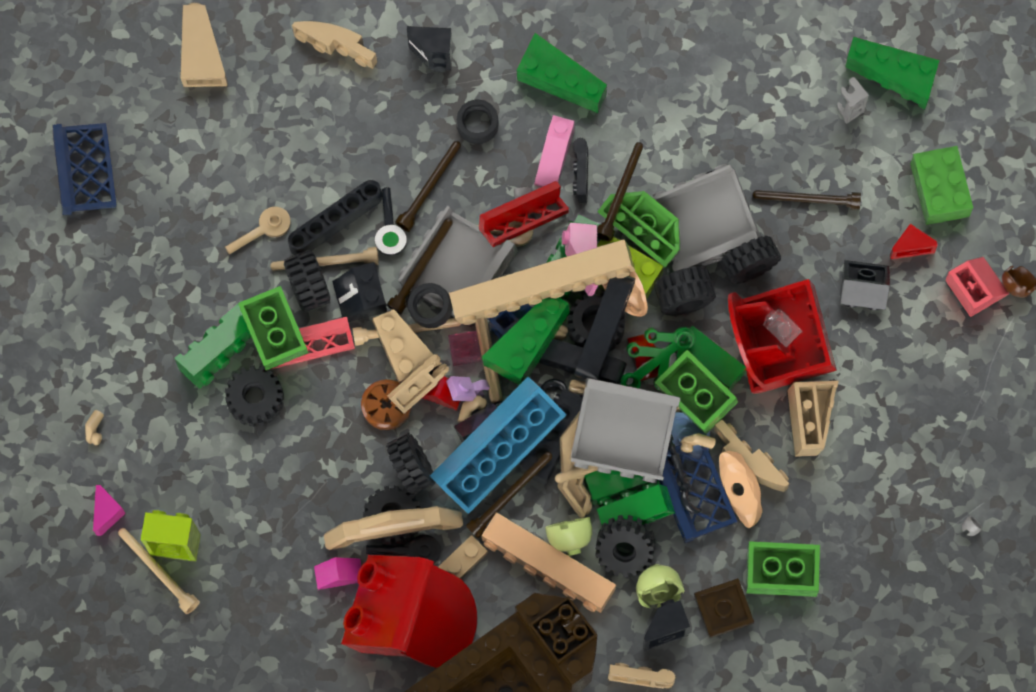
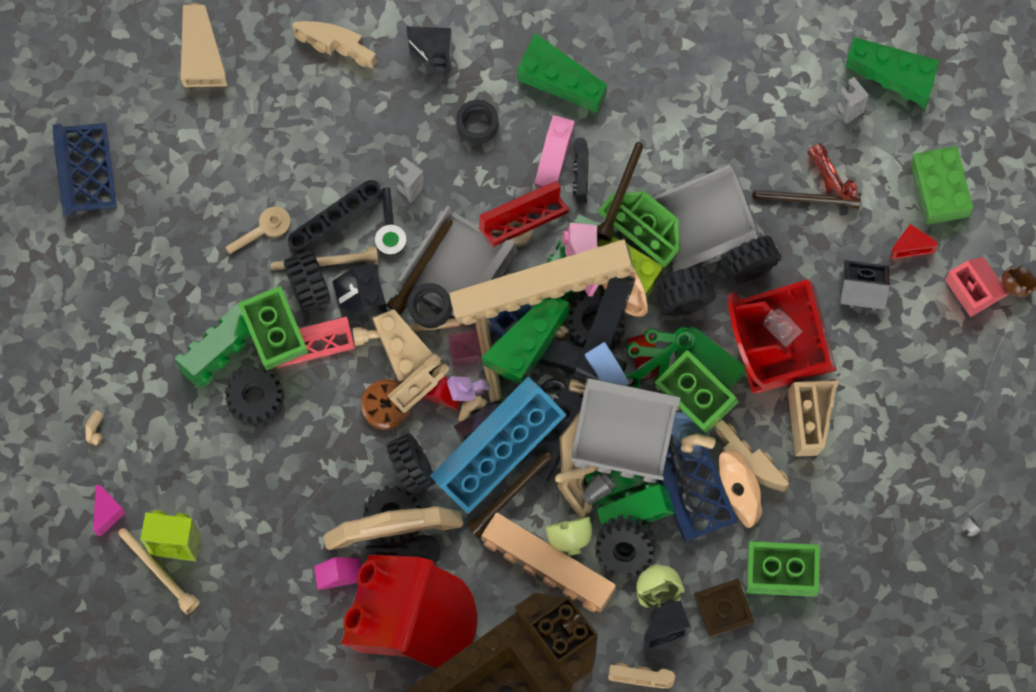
dark brown piece [395,141,461,232] -> none
tan hinge [439,535,488,579] -> none
none -> light grey hinge [395,157,425,203]
none -> dark grey cone [581,473,616,506]
none -> light blue slope [585,342,629,386]
none -> clear red plant [807,143,858,201]

